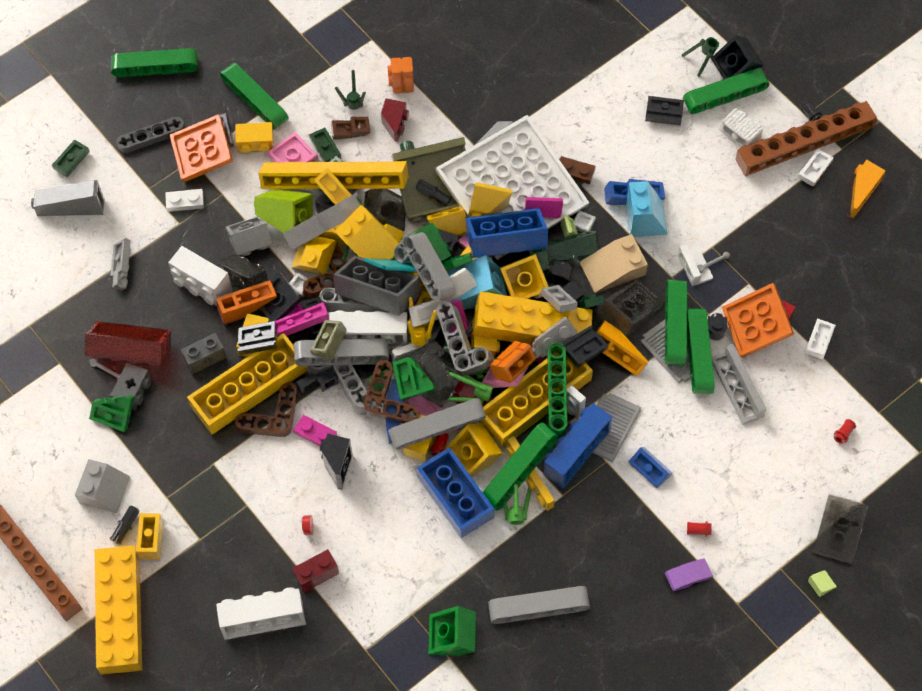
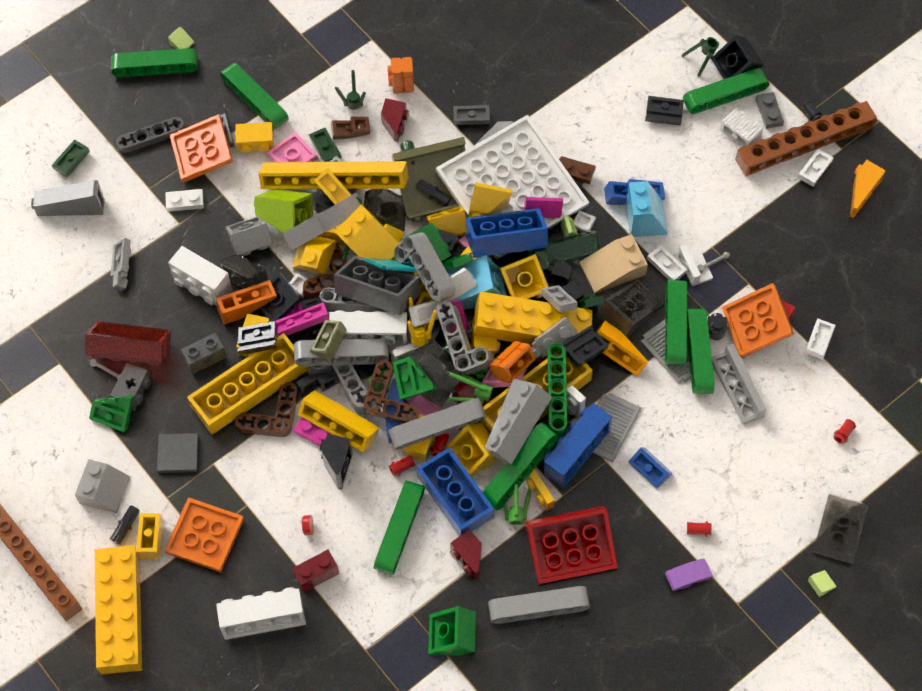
none -> dark grey tile [157,433,199,473]
none -> orange plate [164,497,244,573]
none -> yellowish green slope [168,27,194,49]
none -> yellow brick [298,390,380,452]
none -> green beam [373,480,425,575]
none -> red pin [389,455,416,476]
none -> dark red slope [450,529,482,580]
none -> dark grey plate [453,105,490,125]
none -> light grey wedge [485,378,552,464]
none -> red slope [525,506,618,584]
none -> white plate [647,245,687,280]
none -> dark grey plate [756,92,784,129]

